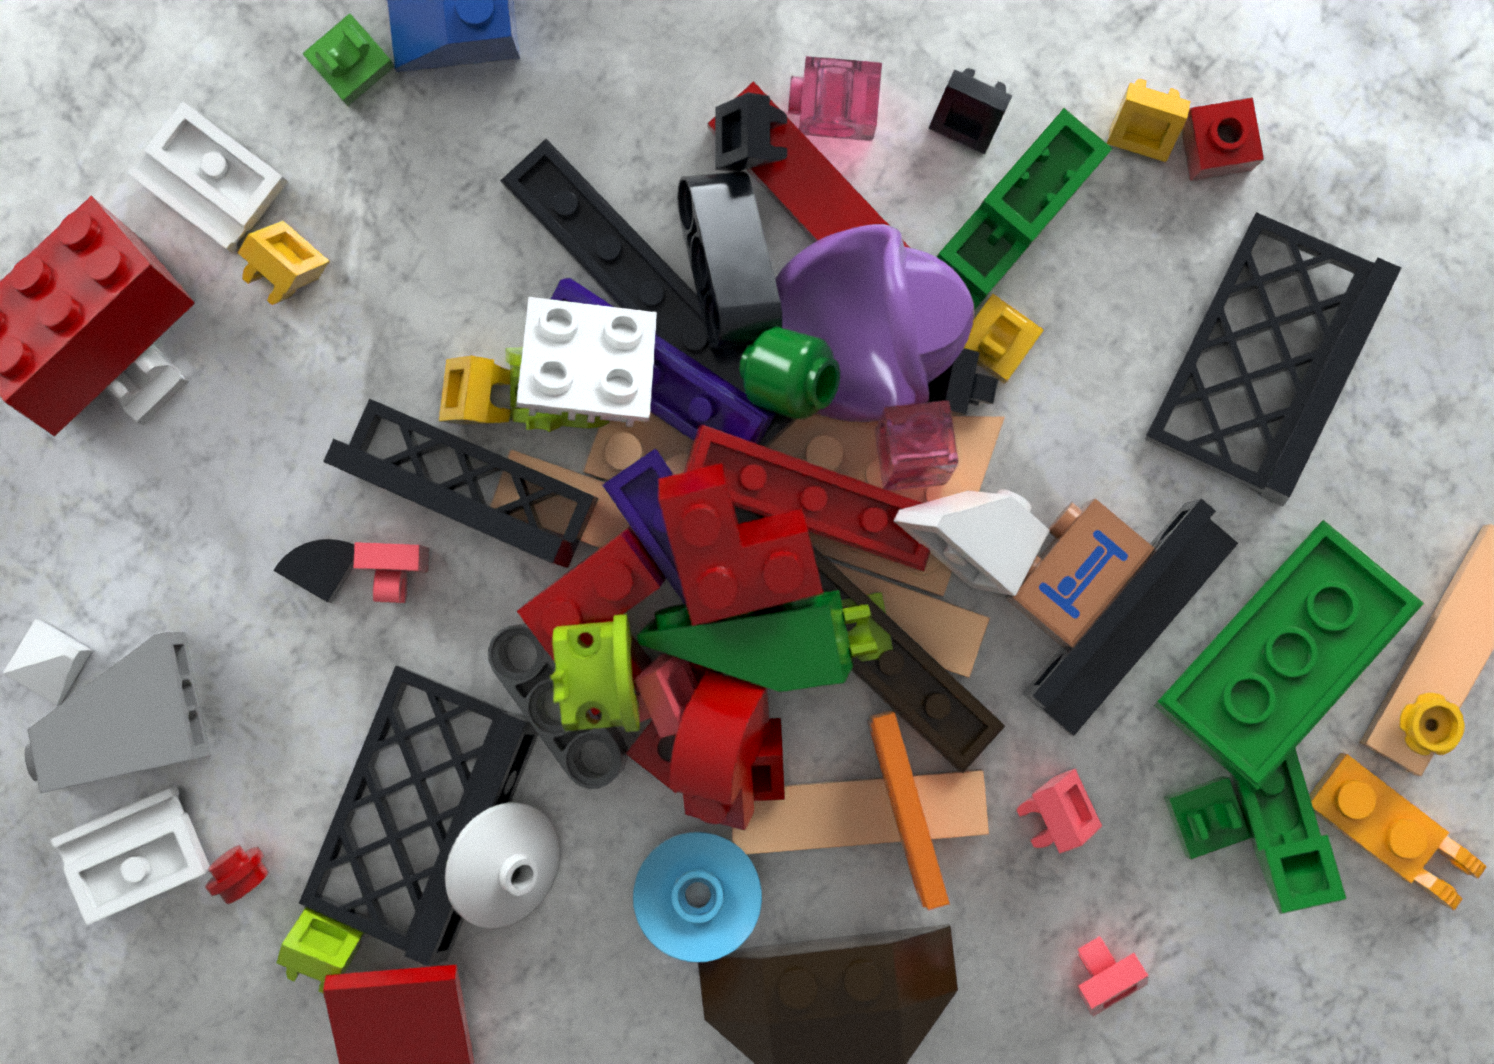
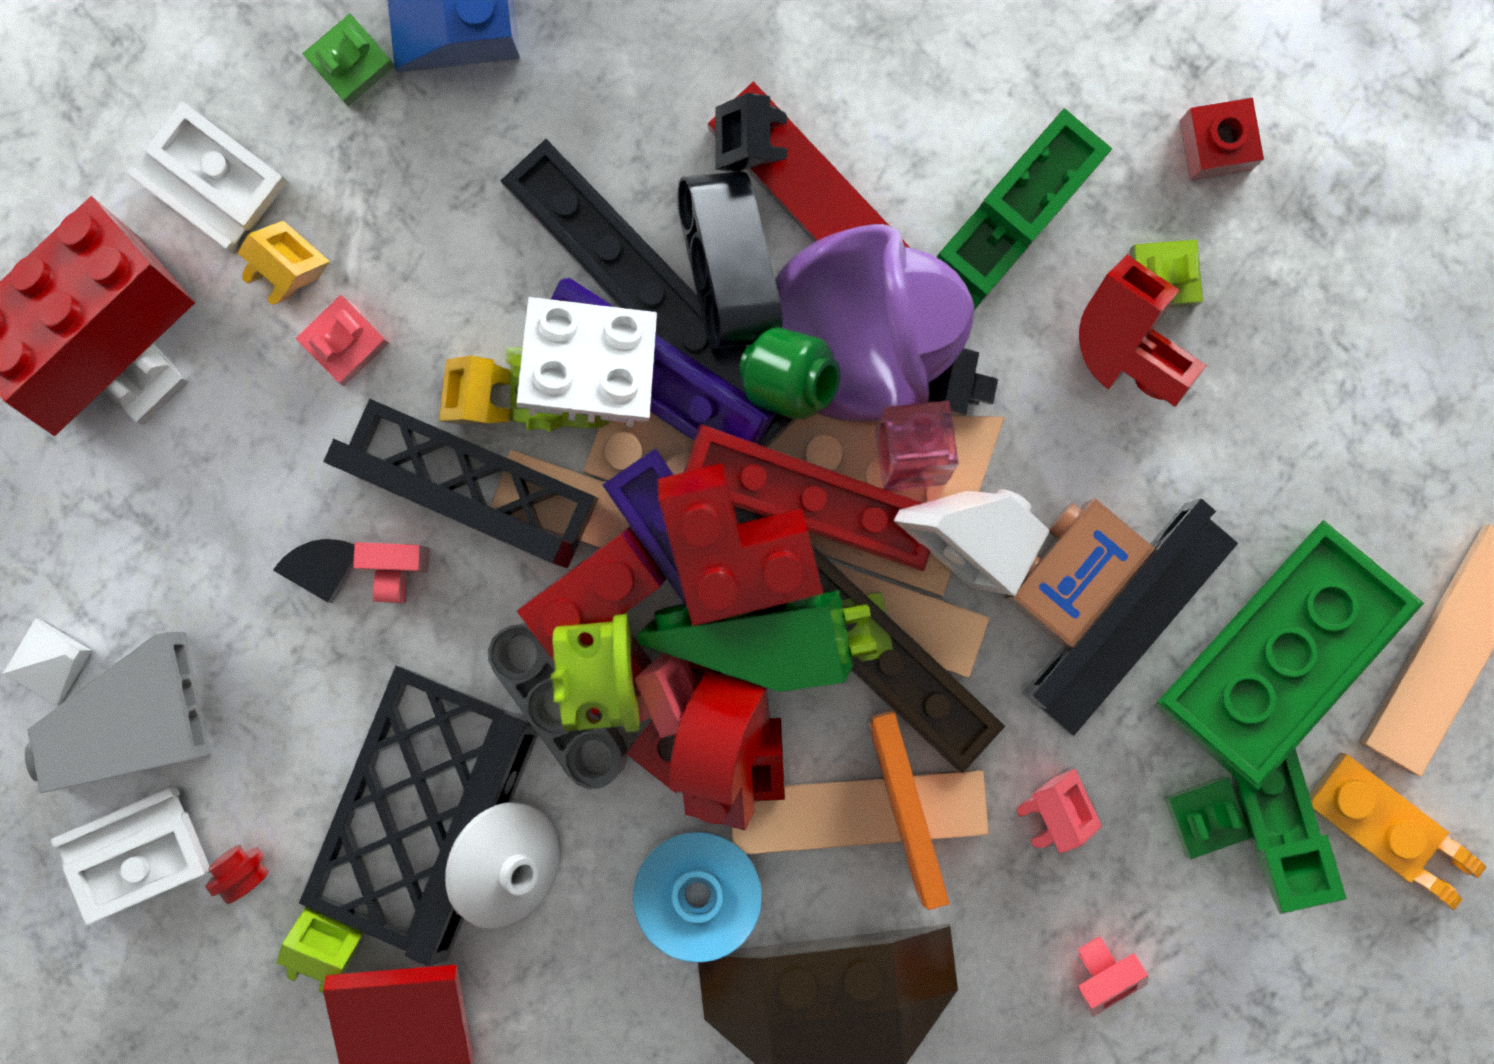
clear pink brick [788,56,882,141] -> none
black tile [928,68,1012,154] -> none
yellow tile [964,293,1044,384] -> none
yellow tile [1107,78,1191,162] -> none
black fence [1145,212,1402,506] -> none
yellow plate [1399,692,1465,756] -> none
none -> coral tile [295,295,389,386]
none -> red brick [1079,255,1207,407]
none -> lime tile [1130,239,1203,308]

